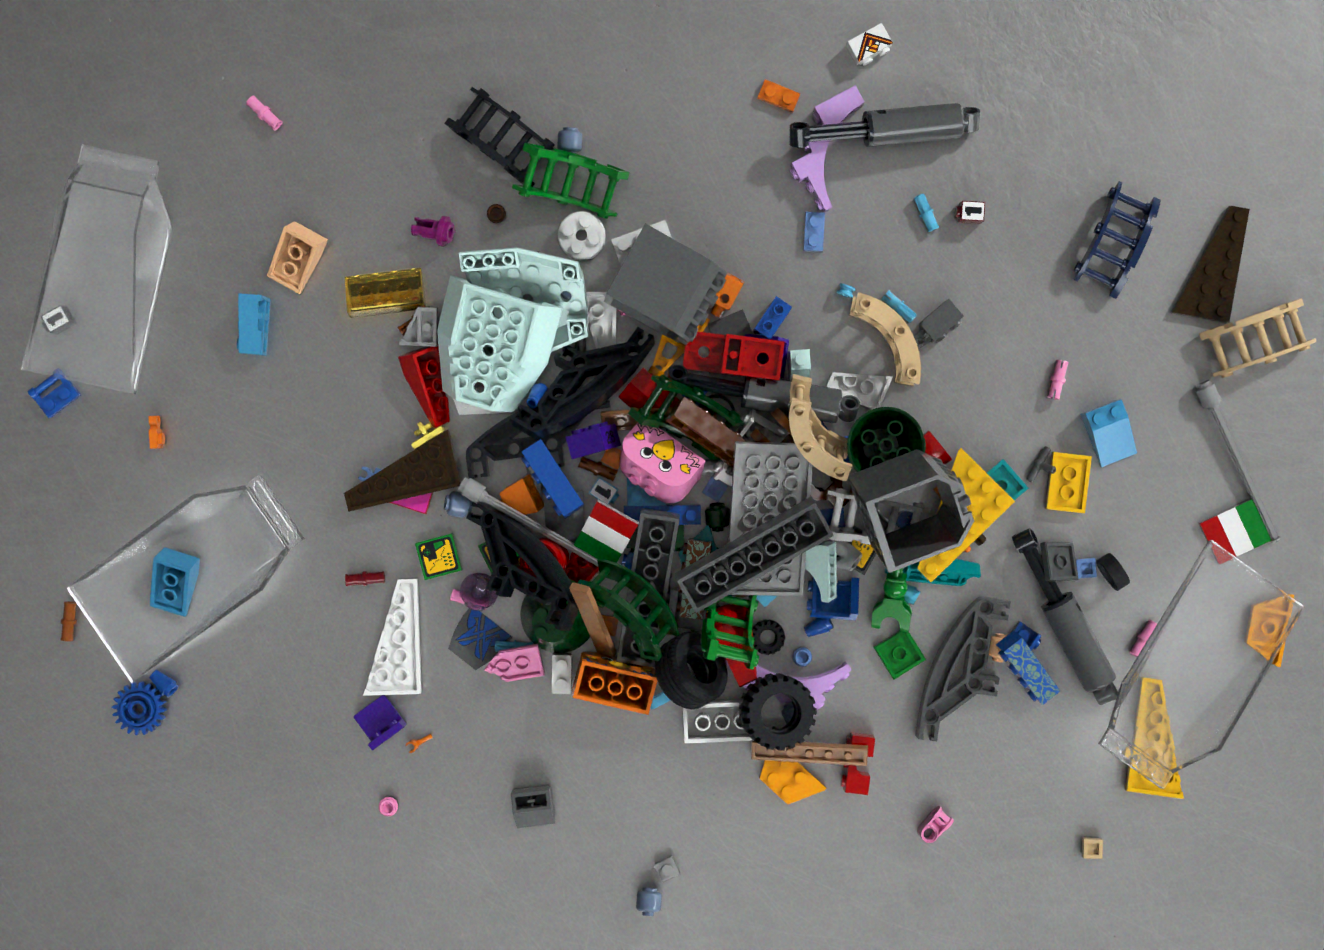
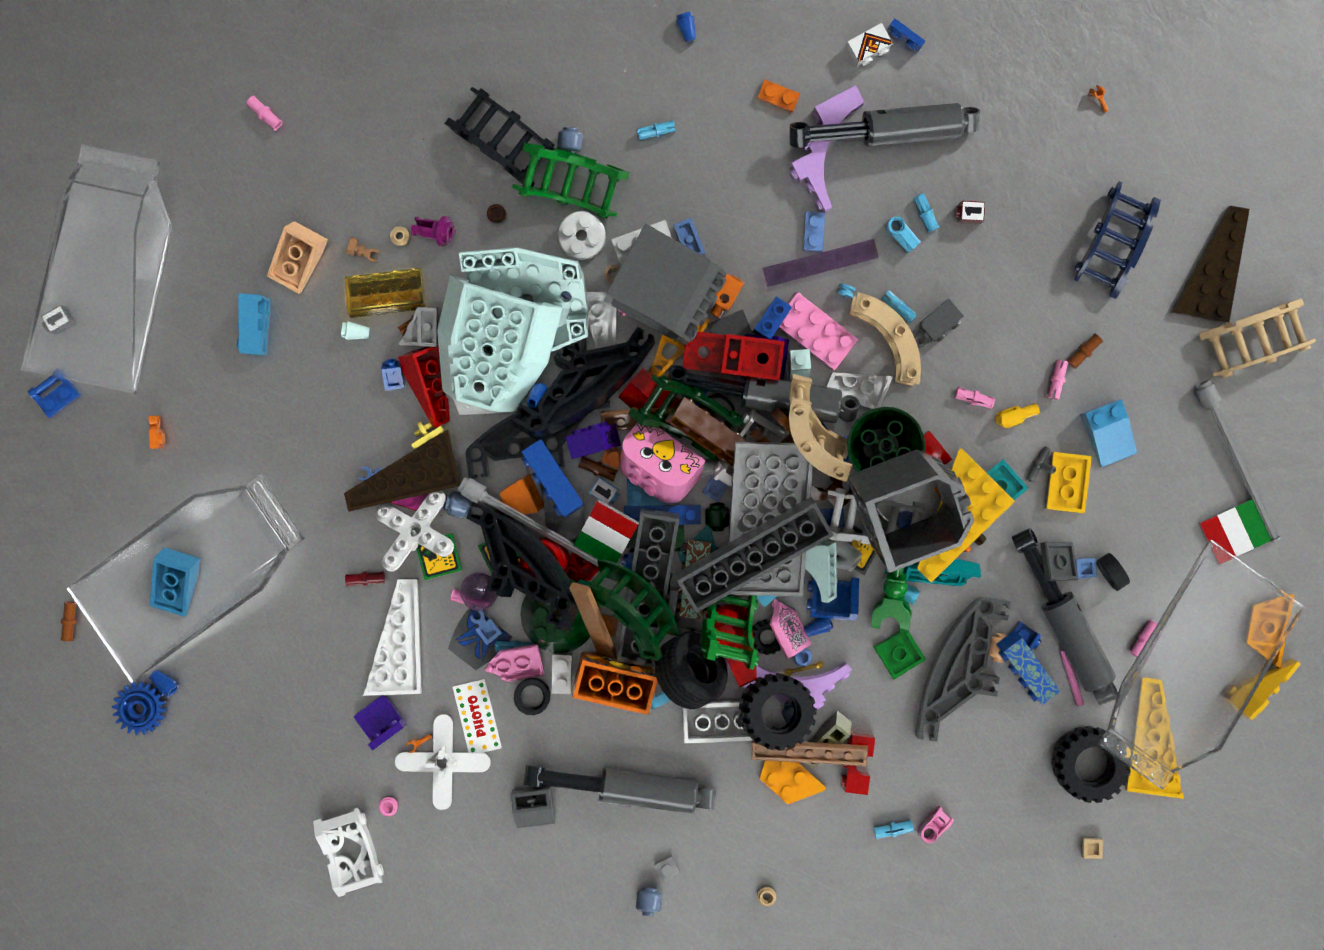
none -> white fence [313,808,384,897]
none -> light aqua cone [341,321,369,340]
none -> medium nougat piece [346,237,380,263]
none -> white piece [375,491,454,571]
none -> bracket [381,359,405,391]
none -> tan plate [390,226,410,246]
none -> white piece [395,714,491,810]
none -> white sticker [453,679,502,753]
none -> medium blue plate [470,609,503,645]
none -> black tyre [514,678,551,716]
none -> dark grey piece [523,766,716,814]
none -> tan plate [604,265,620,284]
none -> medium azure axle [637,120,676,140]
none -> medium blue plate [673,218,705,255]
none -> blue cone [676,11,697,42]
none -> tan plate [757,887,776,906]
none -> clear purple tile [762,239,879,287]
none -> bright pink tile [770,599,811,659]
none -> bright pink brick [778,292,858,370]
none -> clear yellow hinge [785,661,824,676]
none -> olive slope [806,711,852,769]
none -> medium azure pin [874,820,914,839]
none -> medium azure piece [885,216,921,253]
none -> blue plate [888,18,925,52]
none -> bright pink pin [955,387,995,409]
none -> yellow arm [995,403,1040,428]
none -> black tyre [1052,726,1131,803]
none -> bright pink bar [1059,650,1084,706]
none -> dark orange pin [1067,333,1104,369]
none -> orange hand [1089,85,1108,112]
none -> yellow wedge [1223,659,1301,720]

